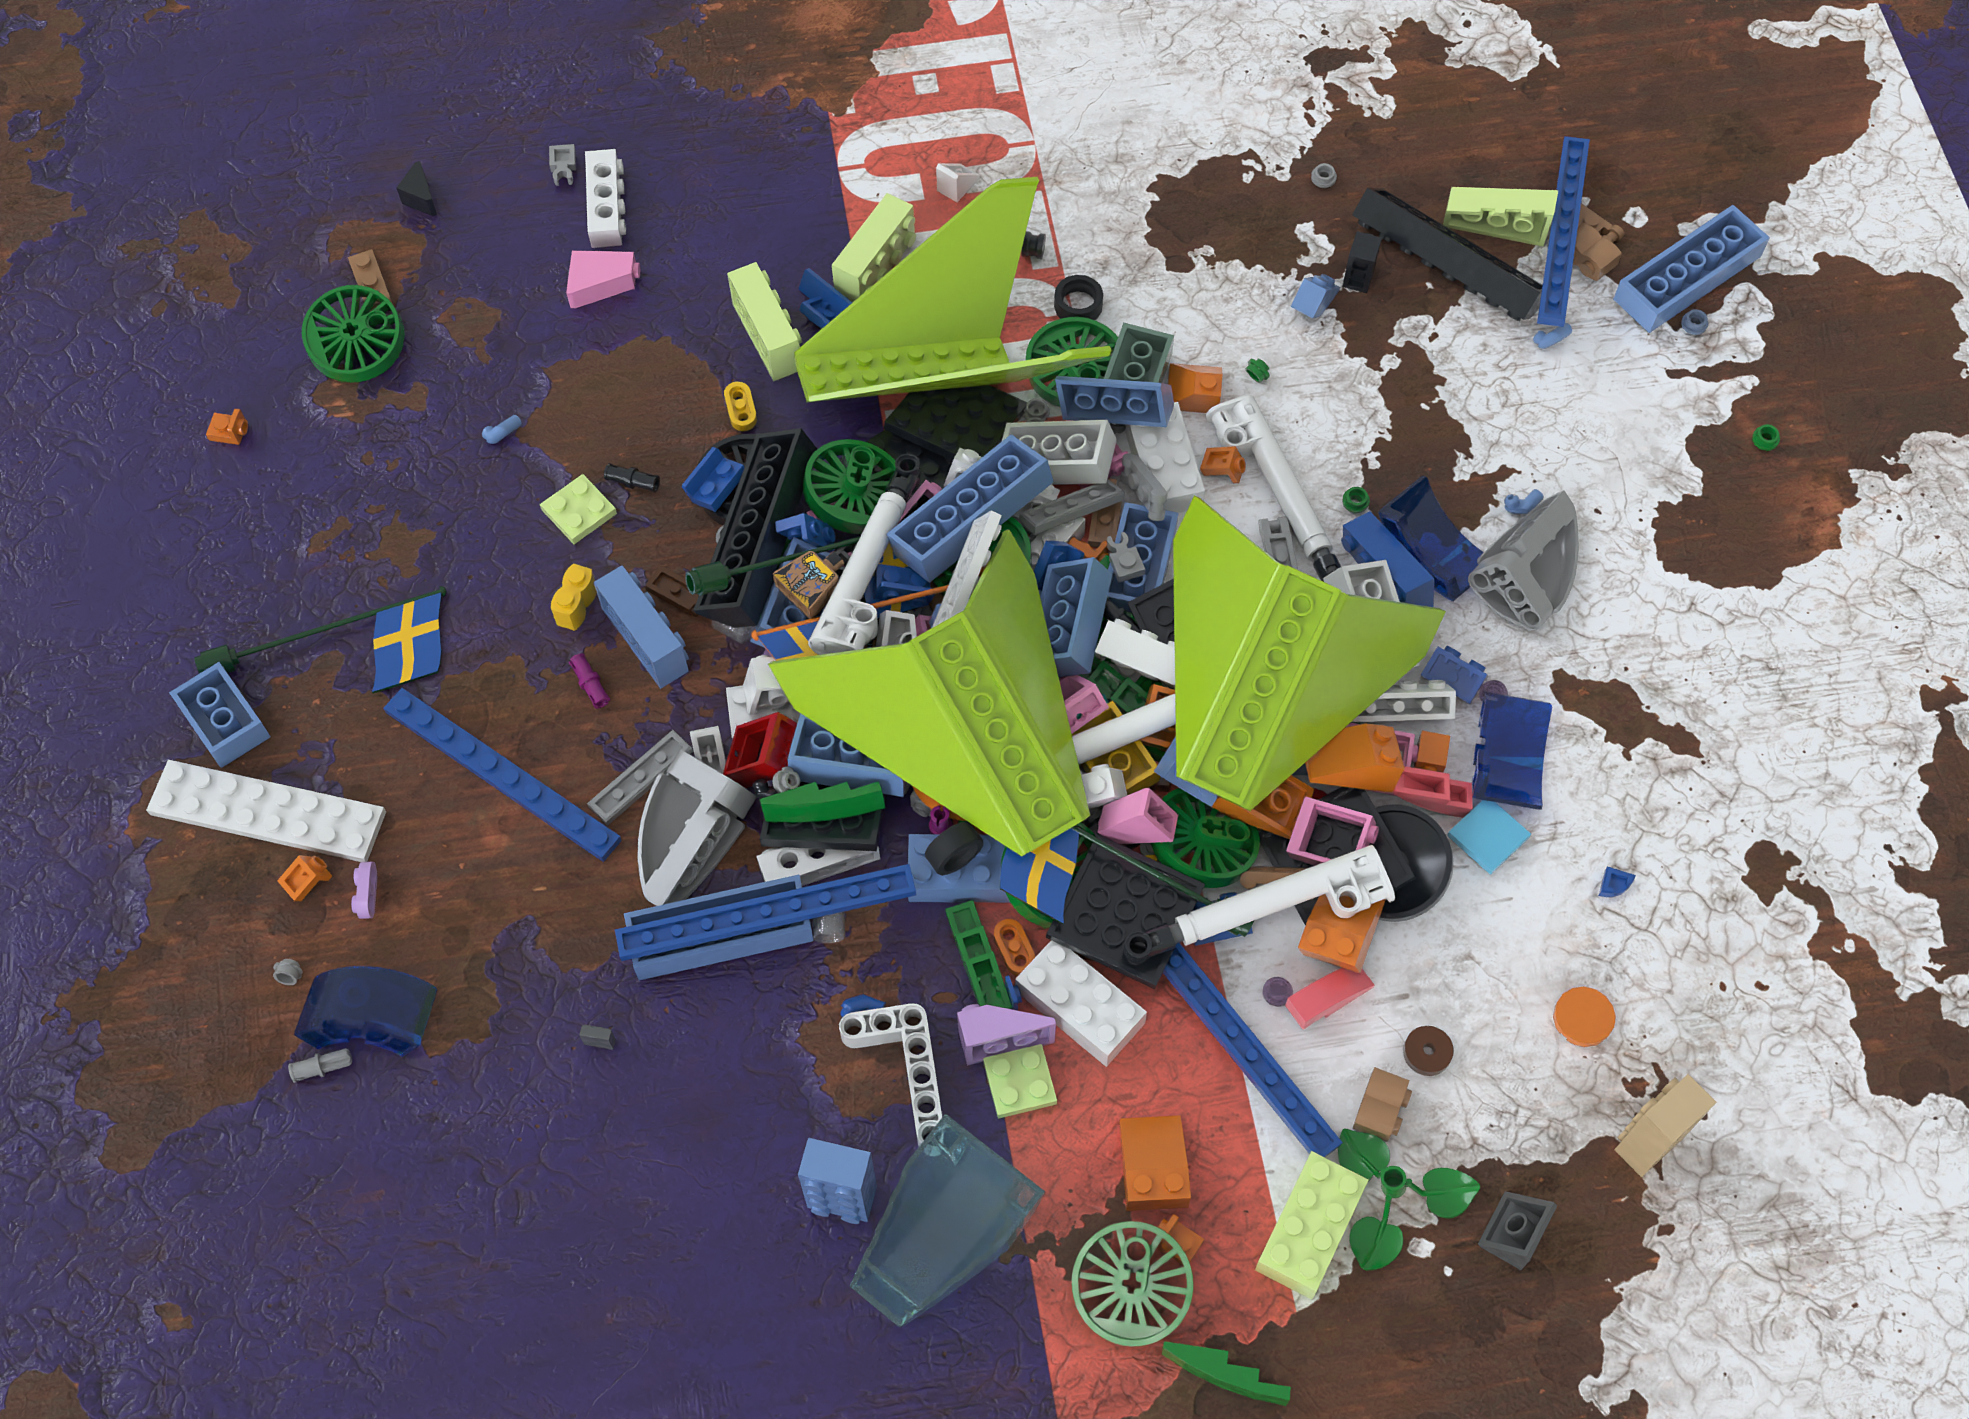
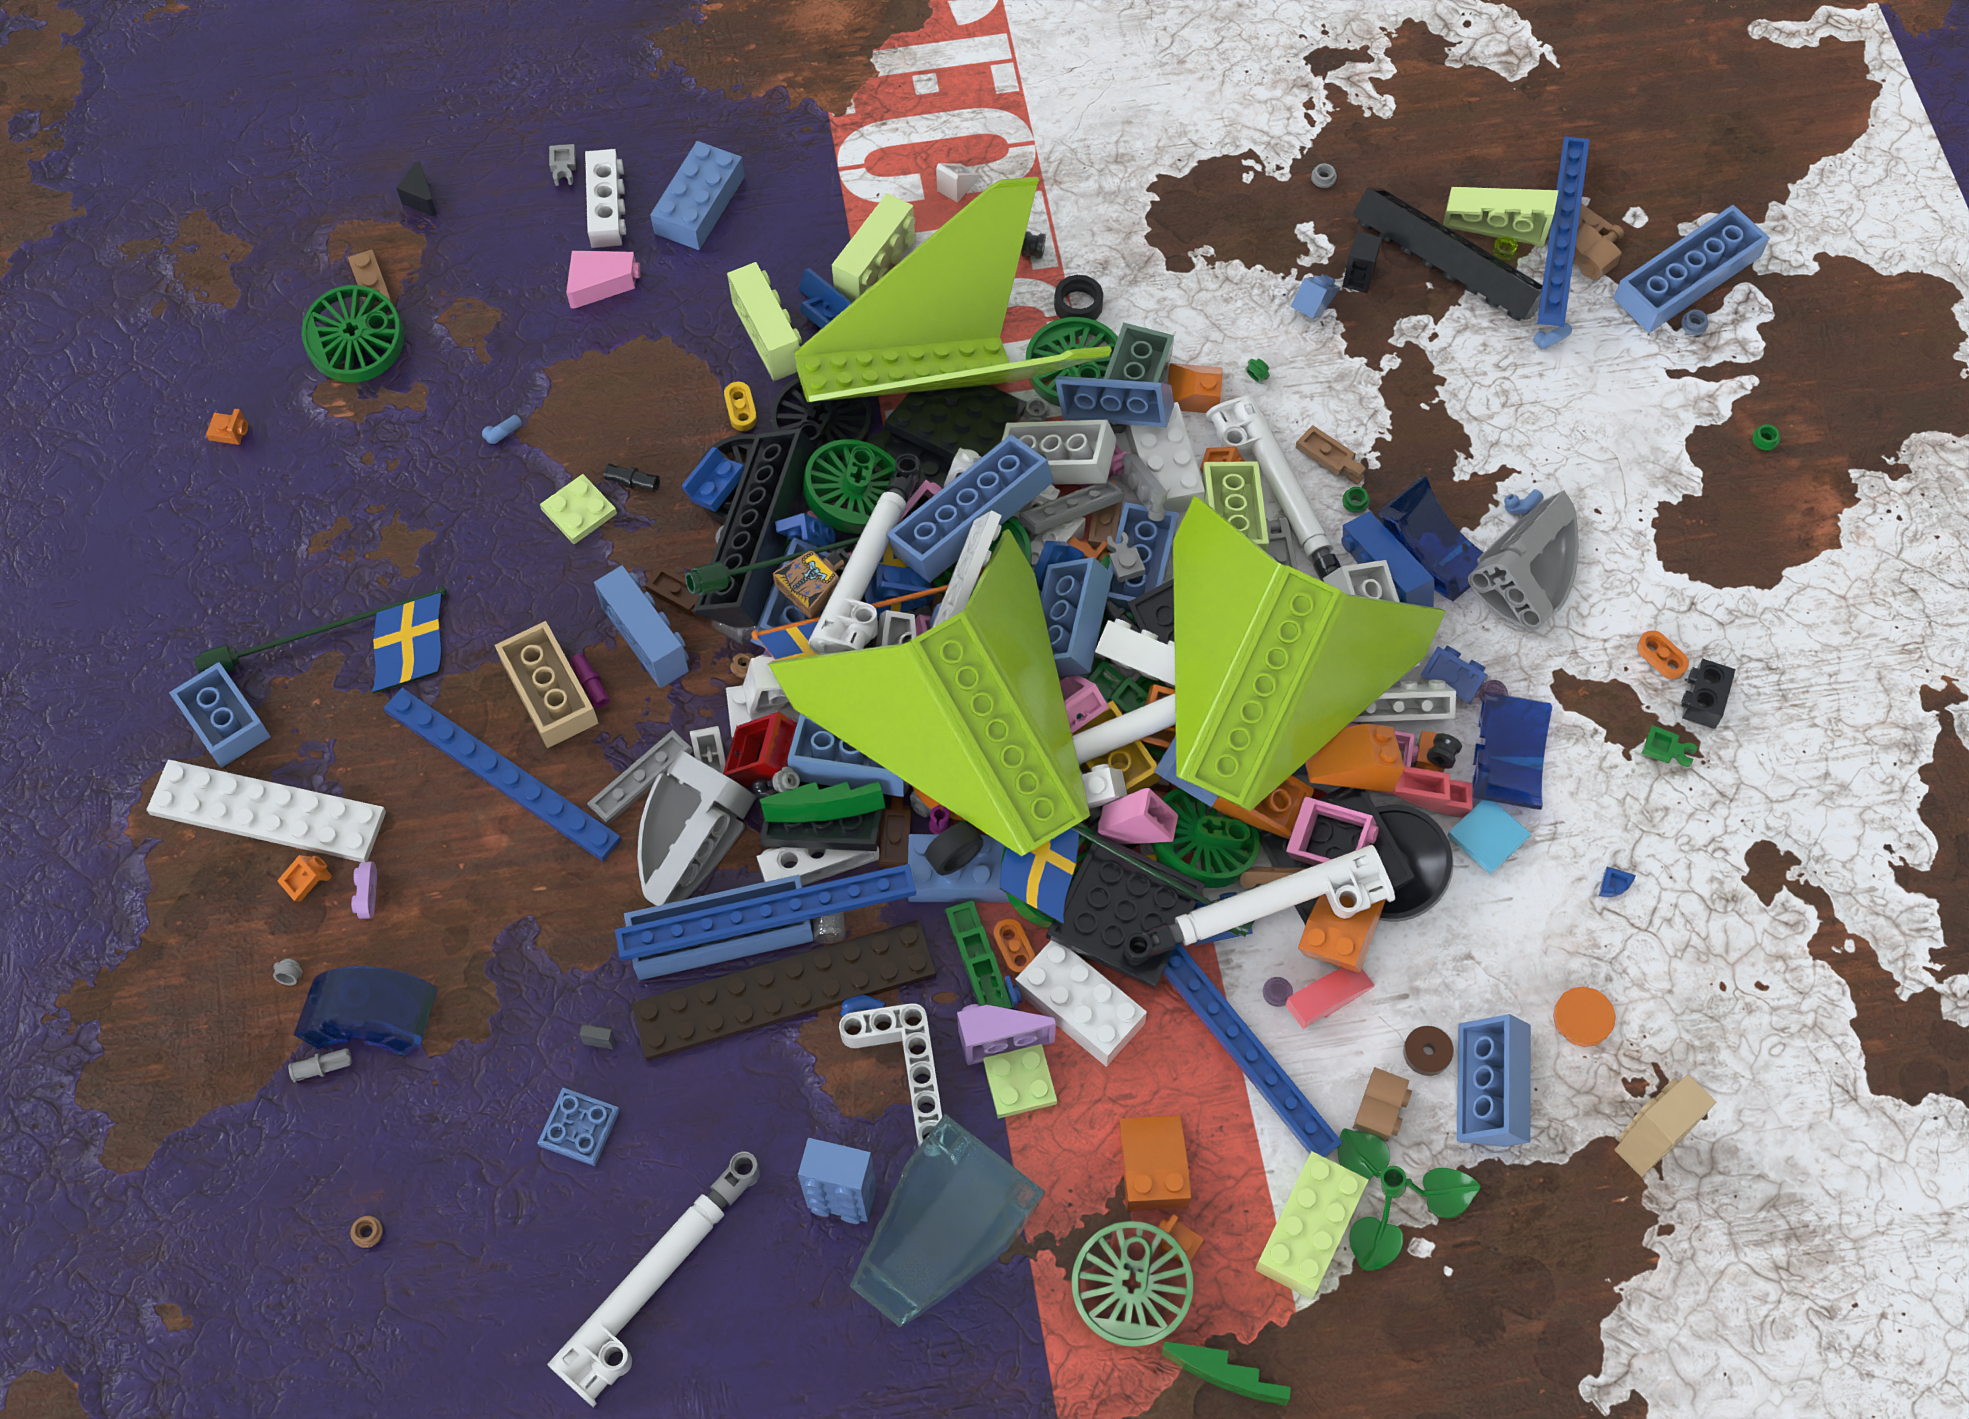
yellow brick [551,564,597,631] -> none
dark grey slope [1478,1191,1557,1270] -> none
none -> medium nougat plate [350,1216,383,1248]
none -> tan brick [495,621,599,748]
none -> medium blue tile [537,1088,620,1166]
none -> white piece [547,1152,760,1408]
none -> dark brown plate [631,920,936,1061]
none -> medium blue brick [650,141,745,250]
none -> medium nougat plate [730,653,756,679]
none -> black piece [771,377,872,465]
none -> reddish brown hinge [879,795,911,868]
none -> yellowish green brick [1202,461,1269,553]
none -> medium nougat plate [1296,425,1366,485]
none -> black wheel [1426,733,1462,769]
none -> medium blue slope [1457,1014,1531,1147]
none -> clear neon green bush [1493,236,1518,262]
none -> orange plate [1637,631,1689,679]
none -> green plate [1641,725,1698,767]
none -> black brick [1680,658,1736,729]

